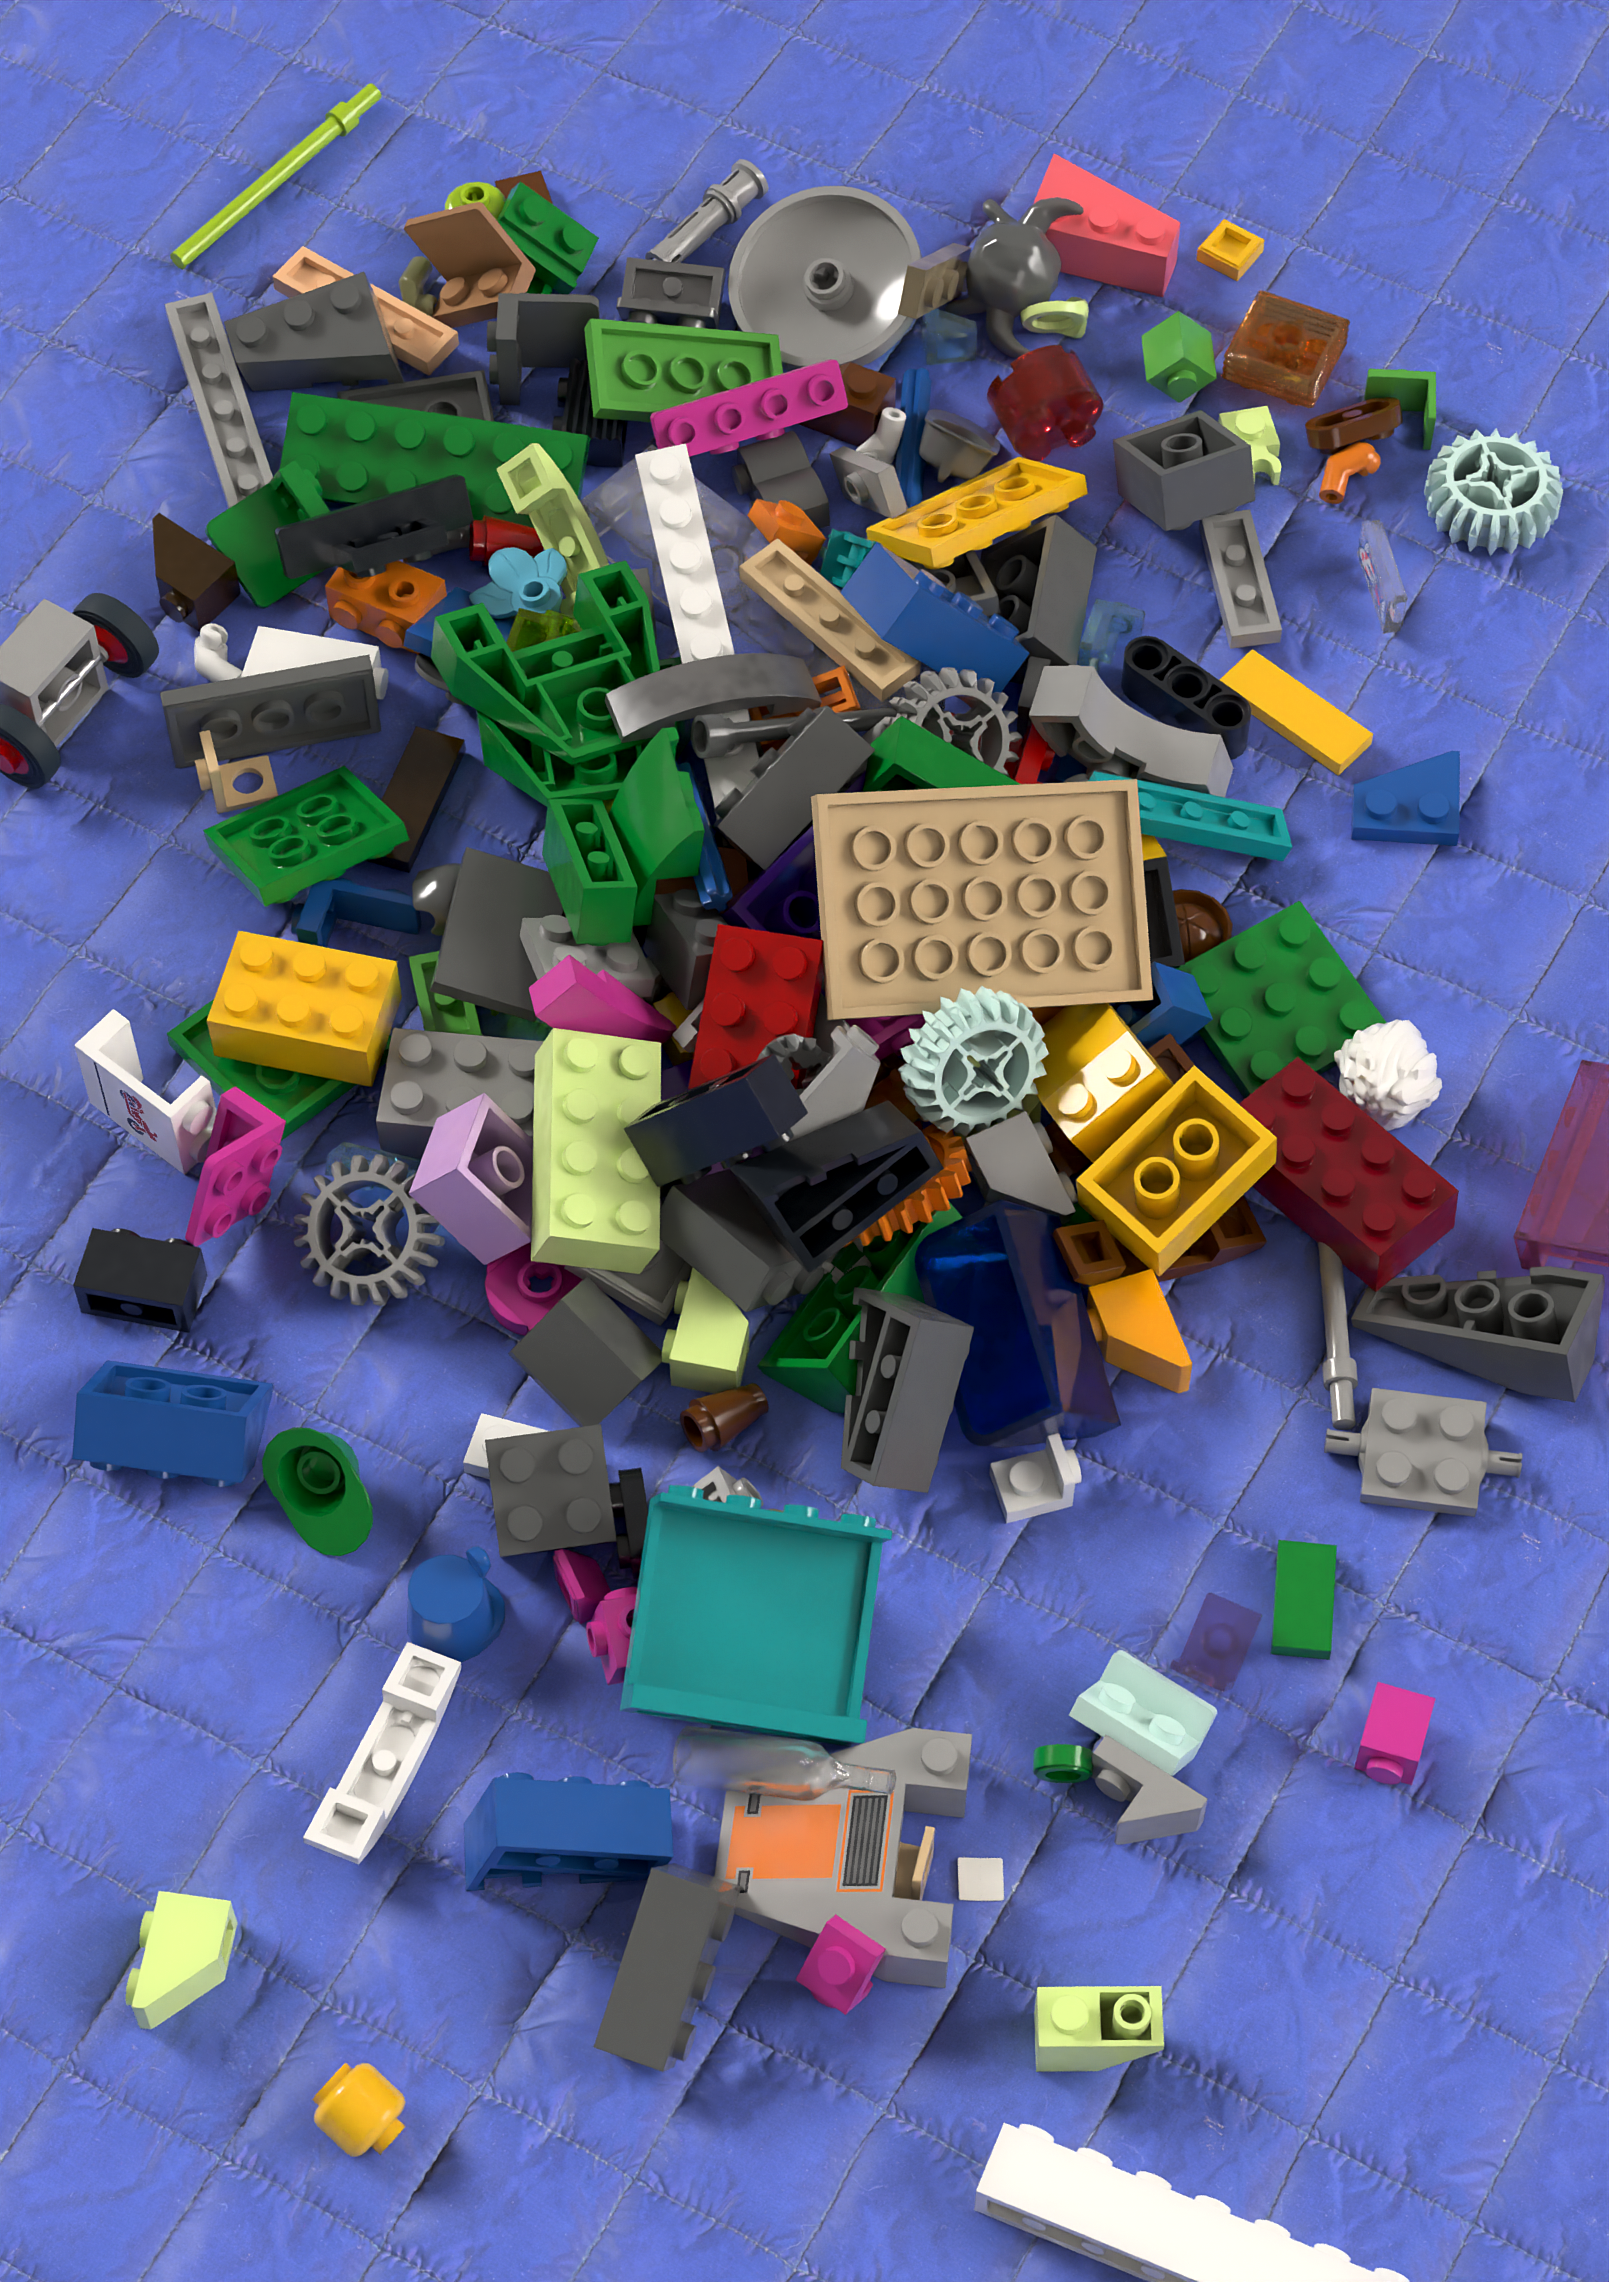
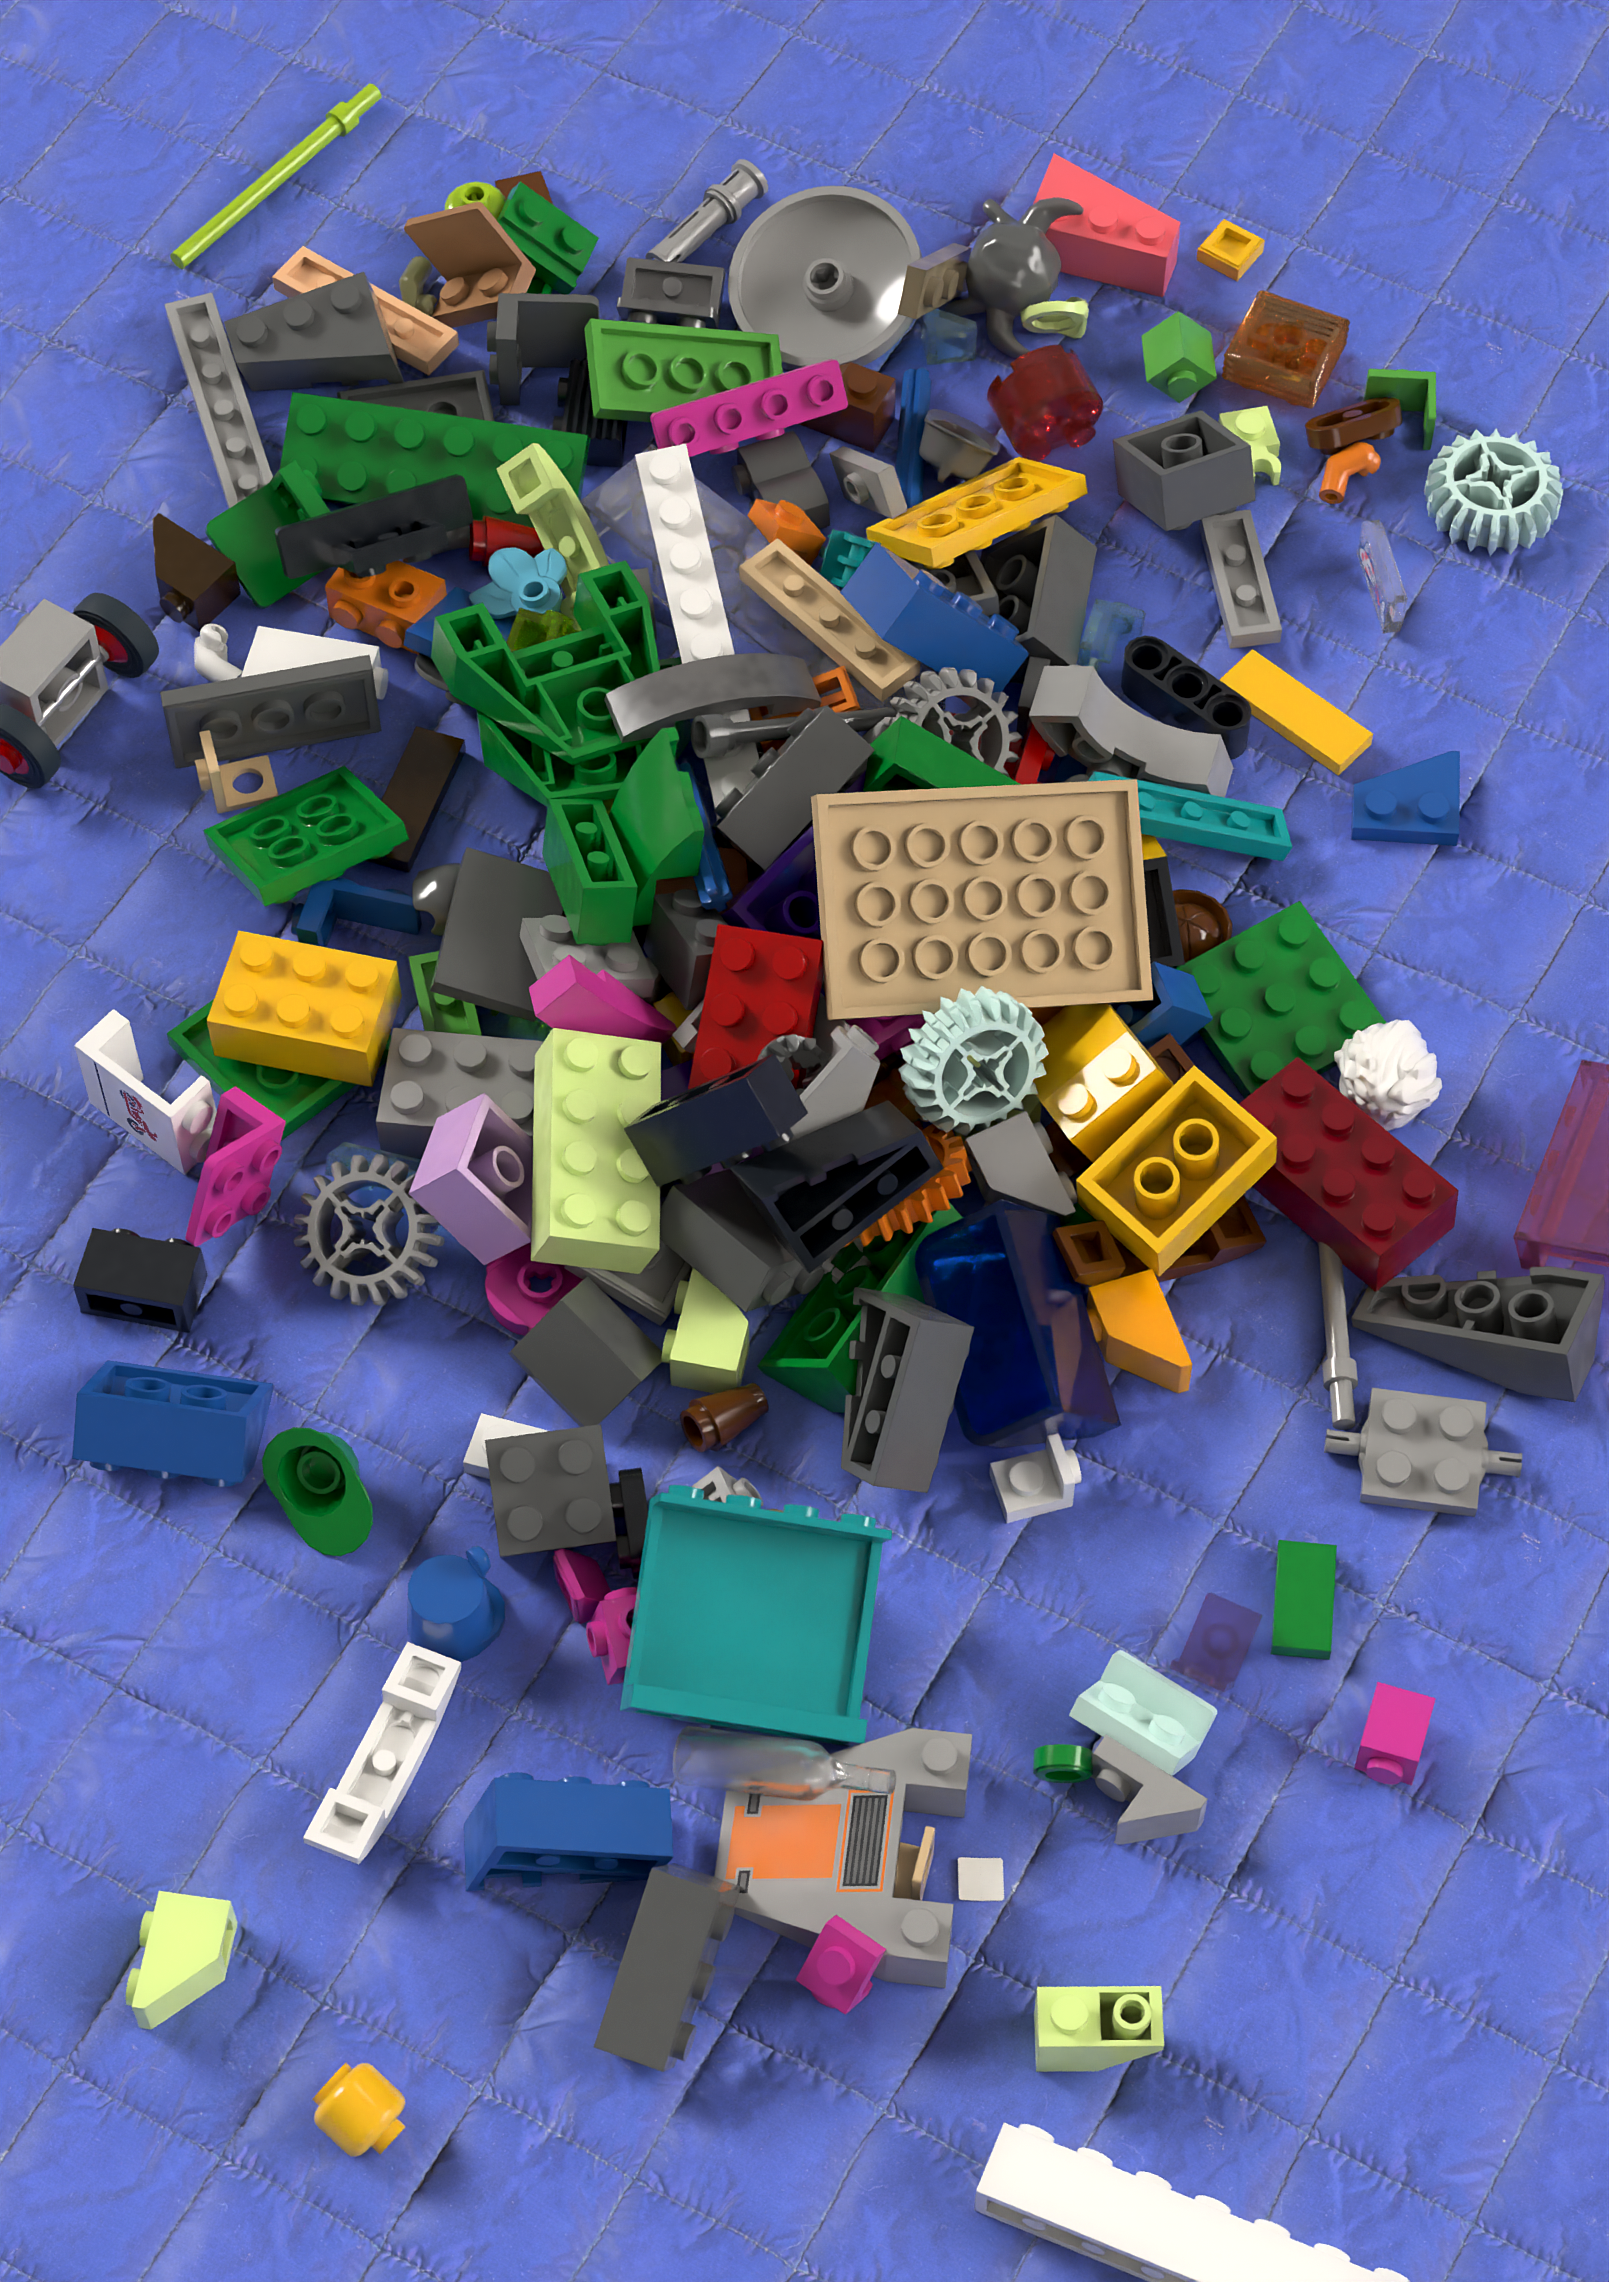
white arm [856,407,906,465] -> none

